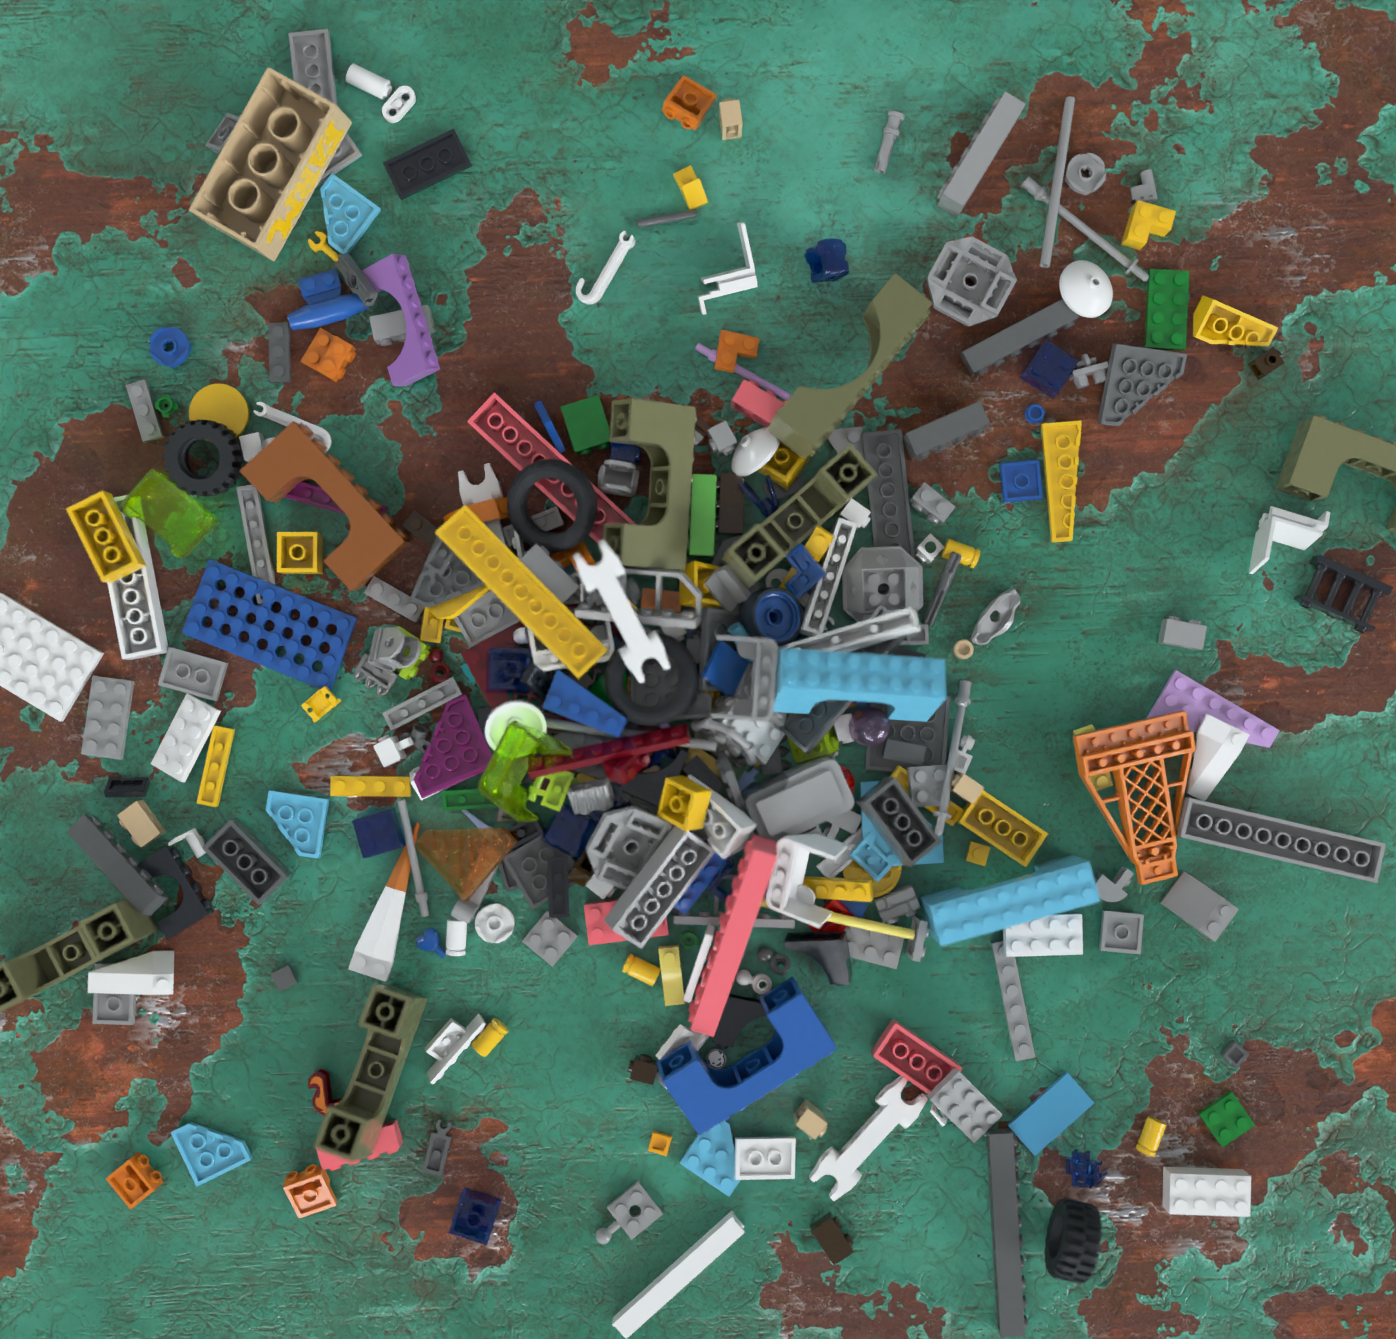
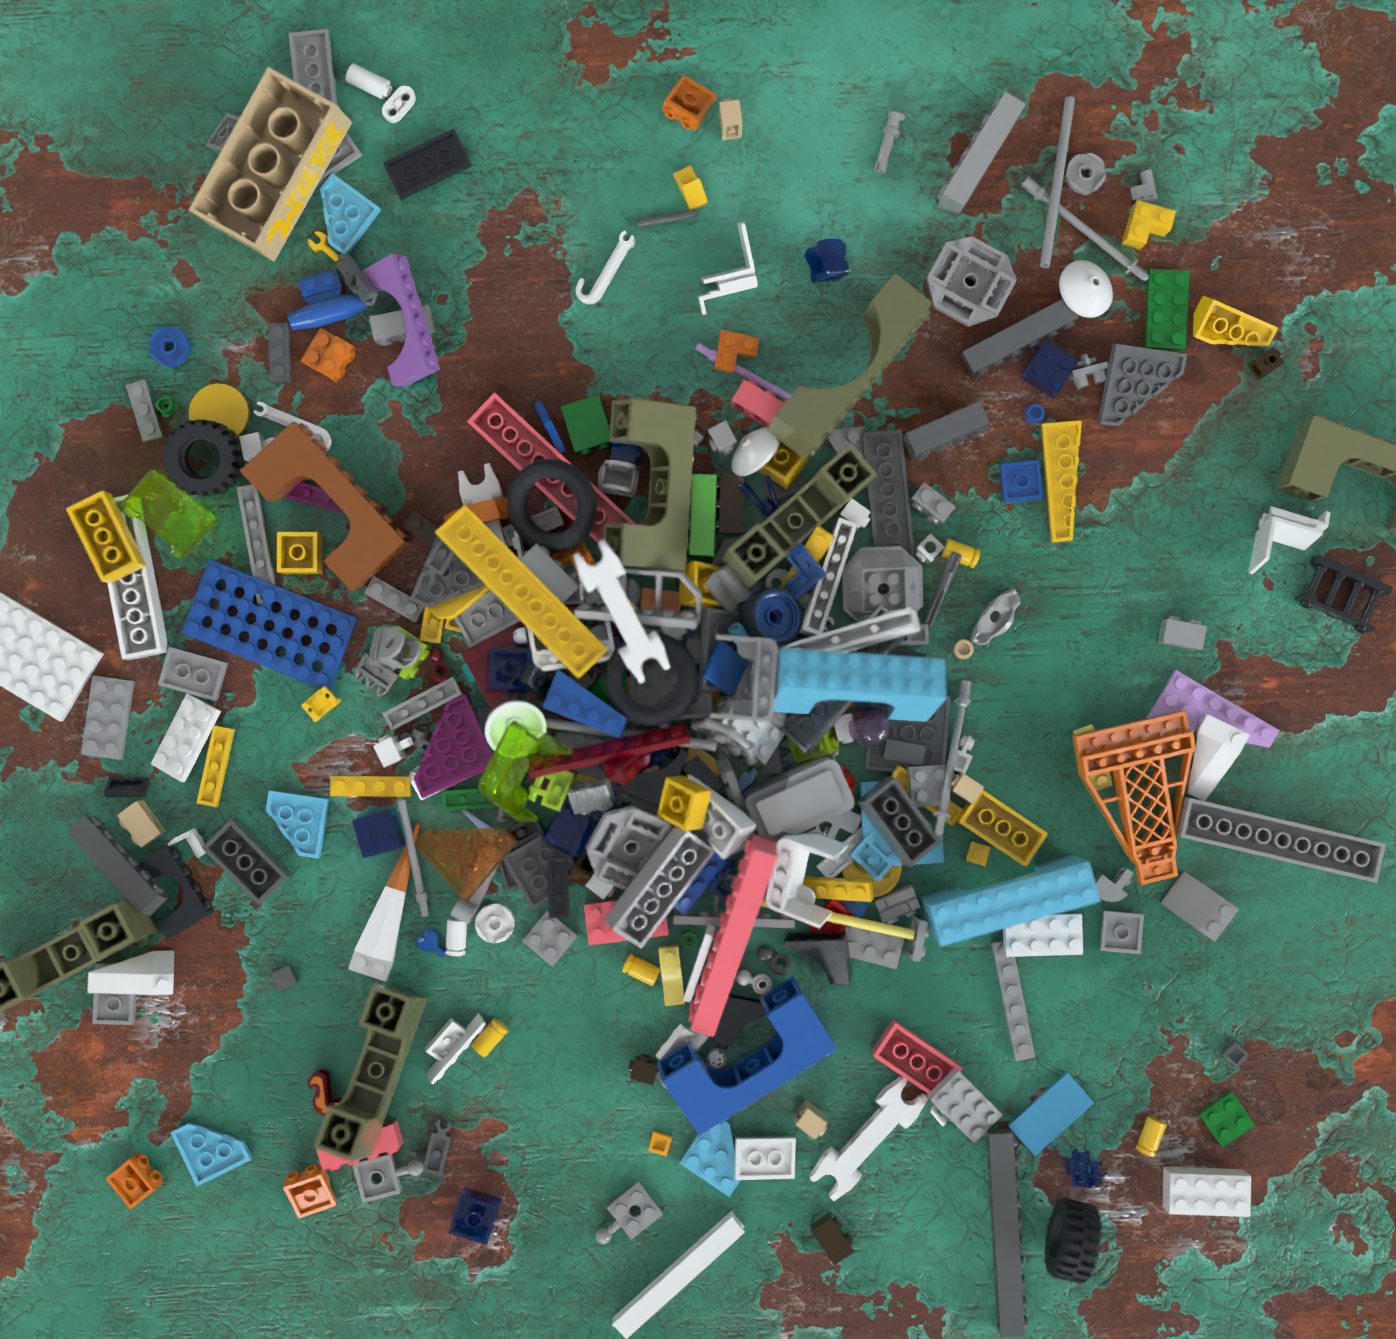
none -> light grey plate [353,1153,423,1203]

